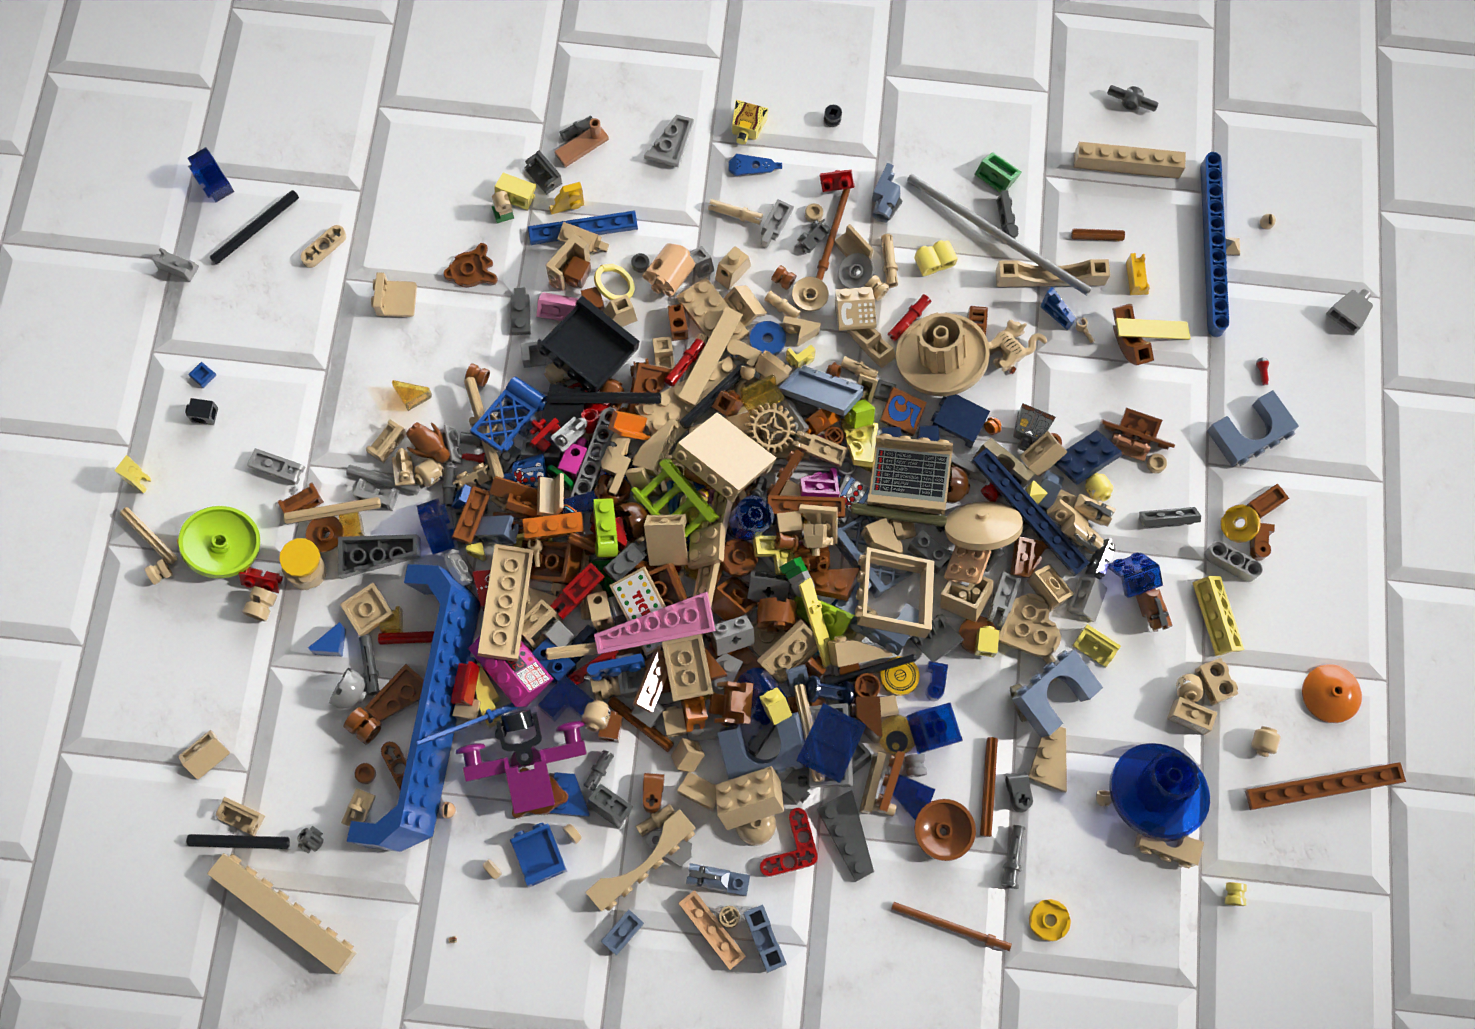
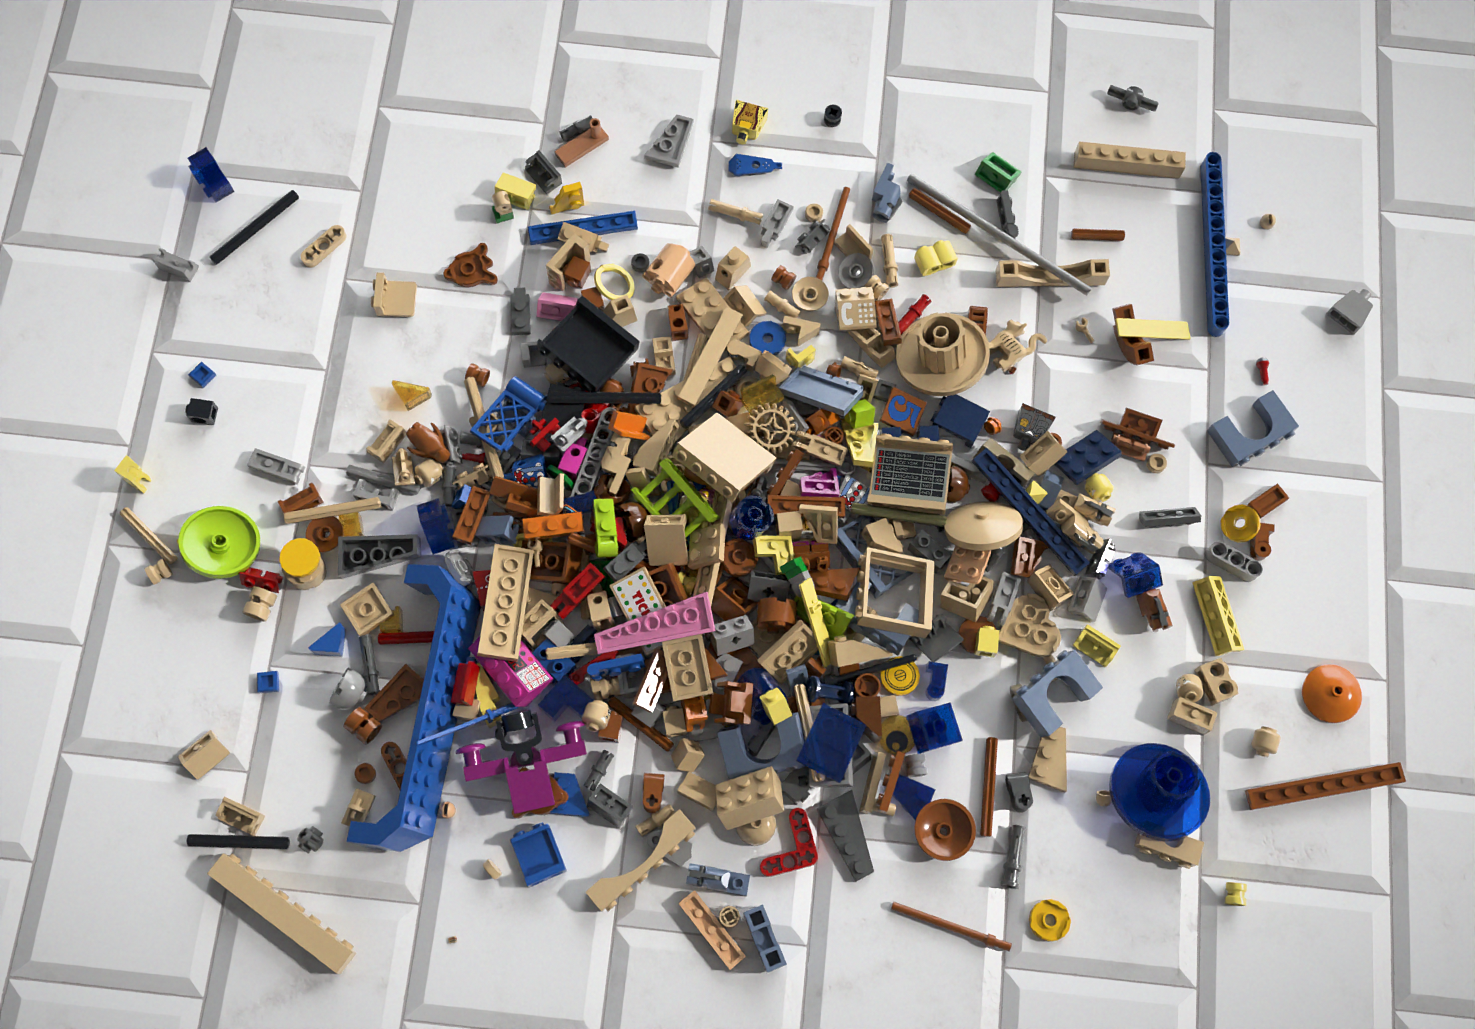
light yellow slope [466,542,486,561] -> none
tan tile [563,824,582,844] -> none
sand blue plate [601,910,644,956] -> none
red pin [664,338,705,387] -> none
tan hinge [740,366,756,380] -> none
dark orange bush [774,532,799,552] -> none
tan piece [802,524,833,556] -> none
red hips [819,169,855,192] -> none
blue wing [1040,287,1076,330] -> none
yellow hinge [1126,253,1150,295] -> none
none -> blue tile [257,671,279,694]
none -> light yellow wheel [678,571,697,597]
none -> dark orange tile [875,298,902,346]
none -> dark orange axle [909,188,971,234]

